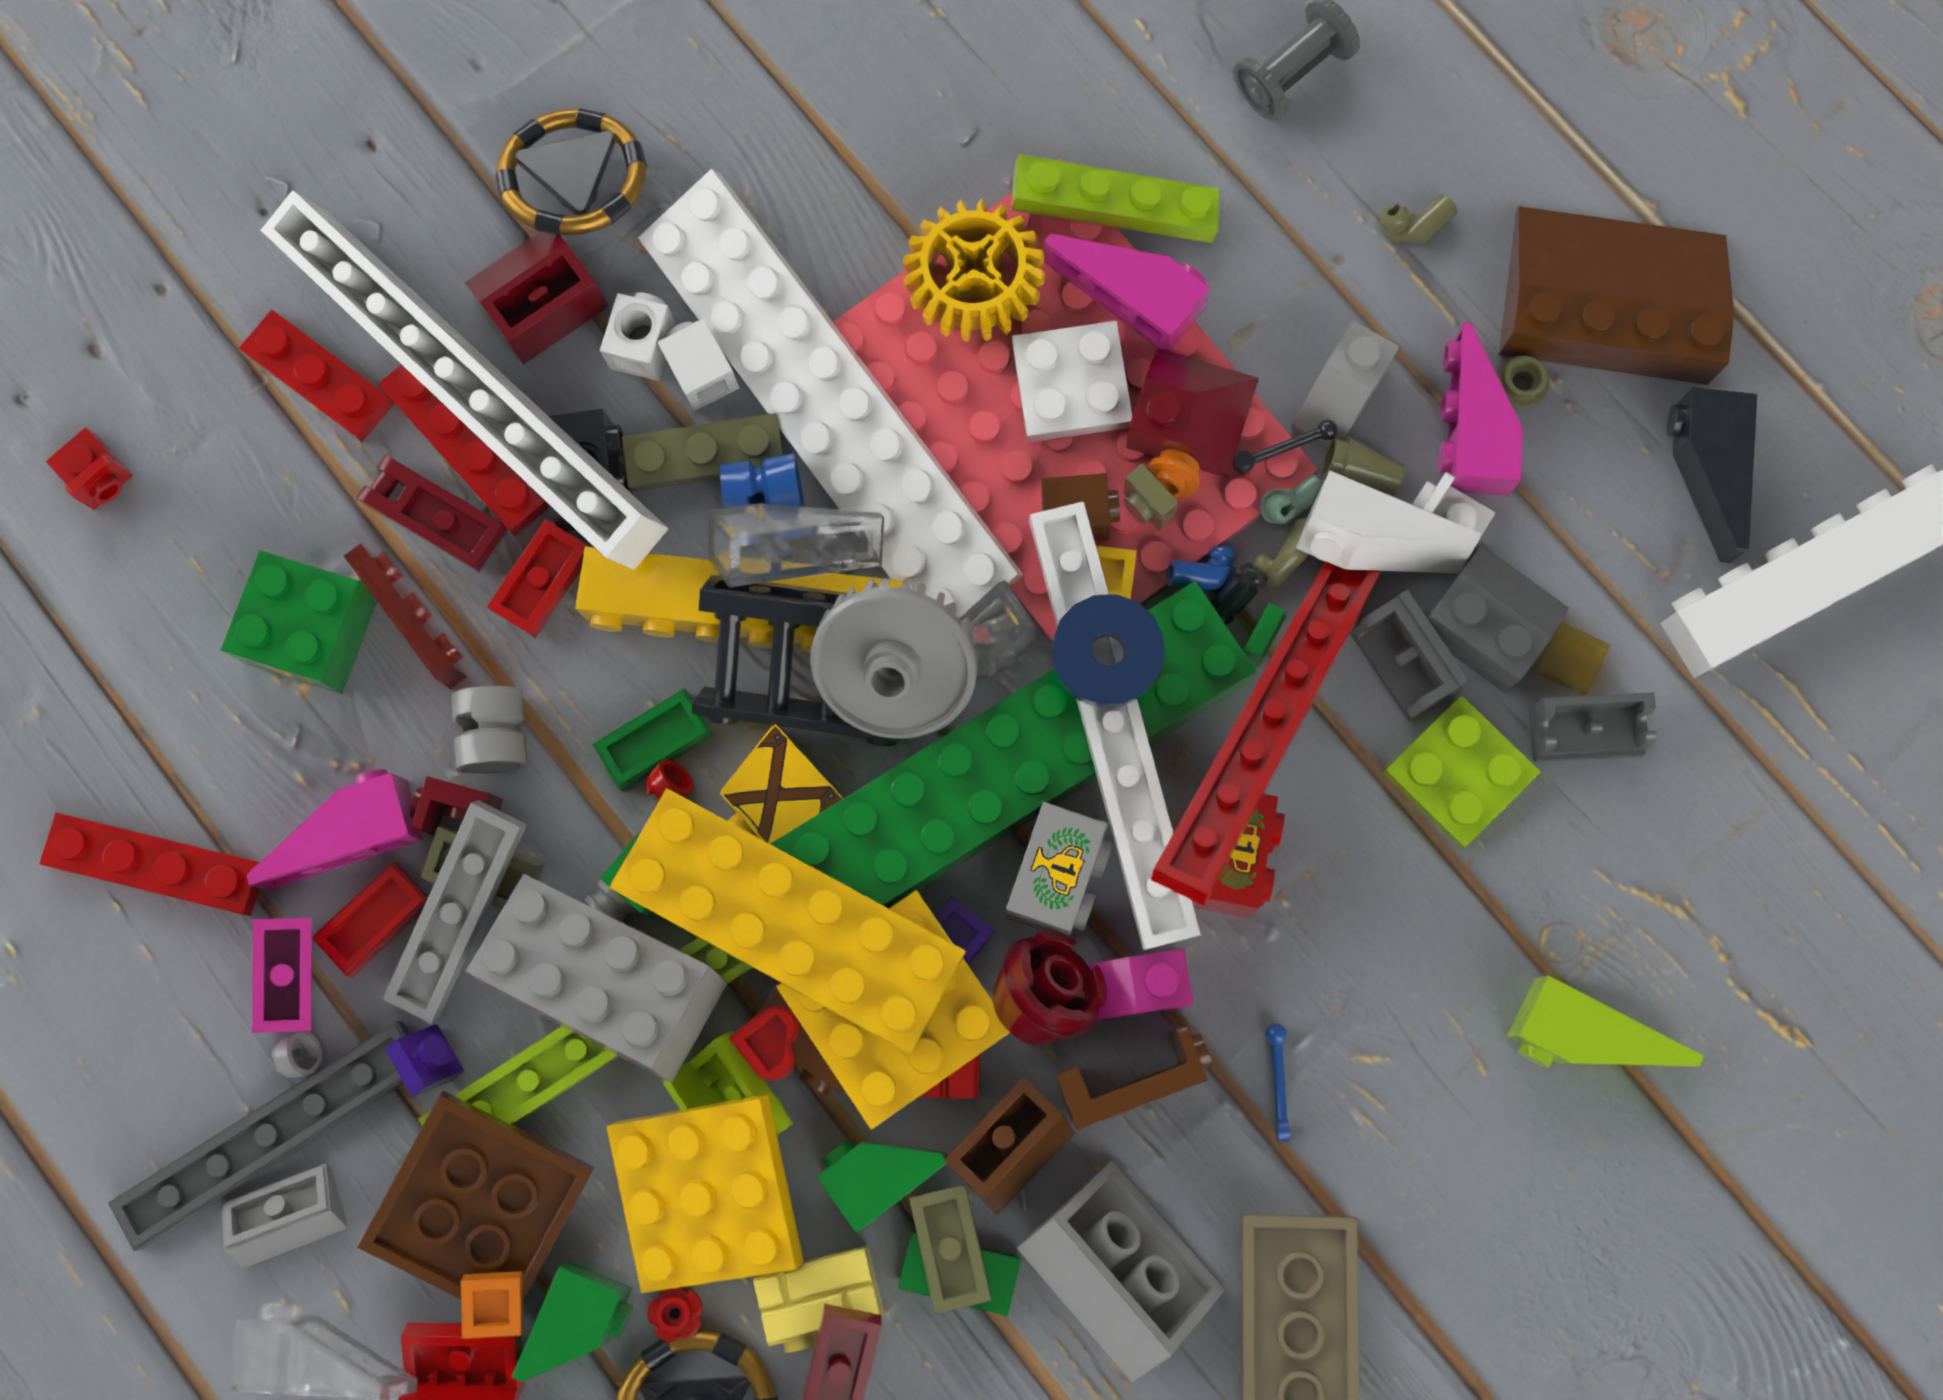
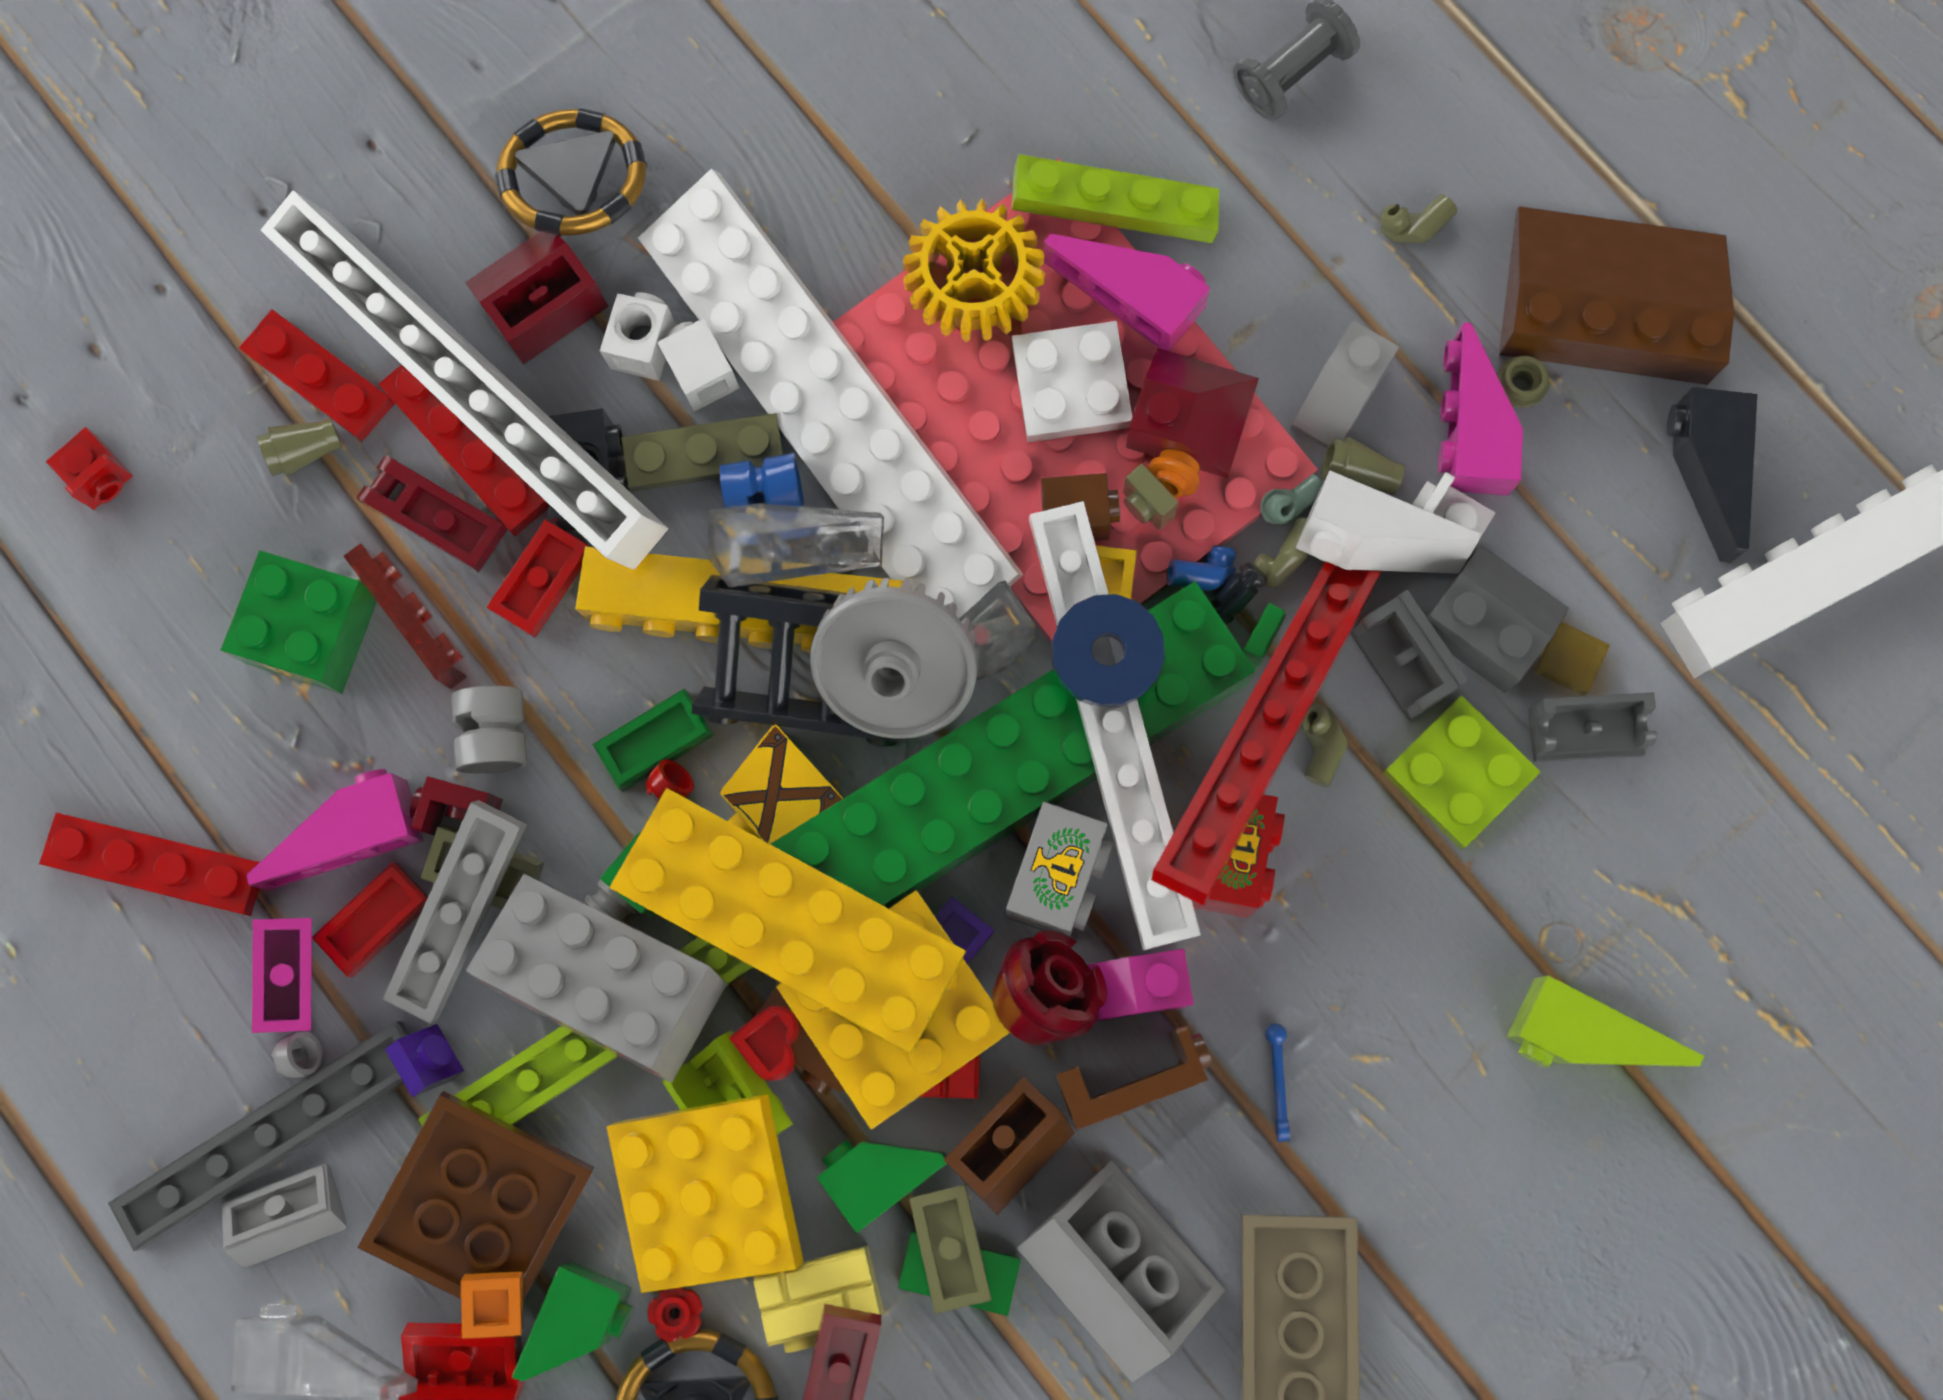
black hinge [1233,420,1338,474] -> none
none -> olive cone [257,418,342,477]
none -> olive arm [1301,704,1348,787]

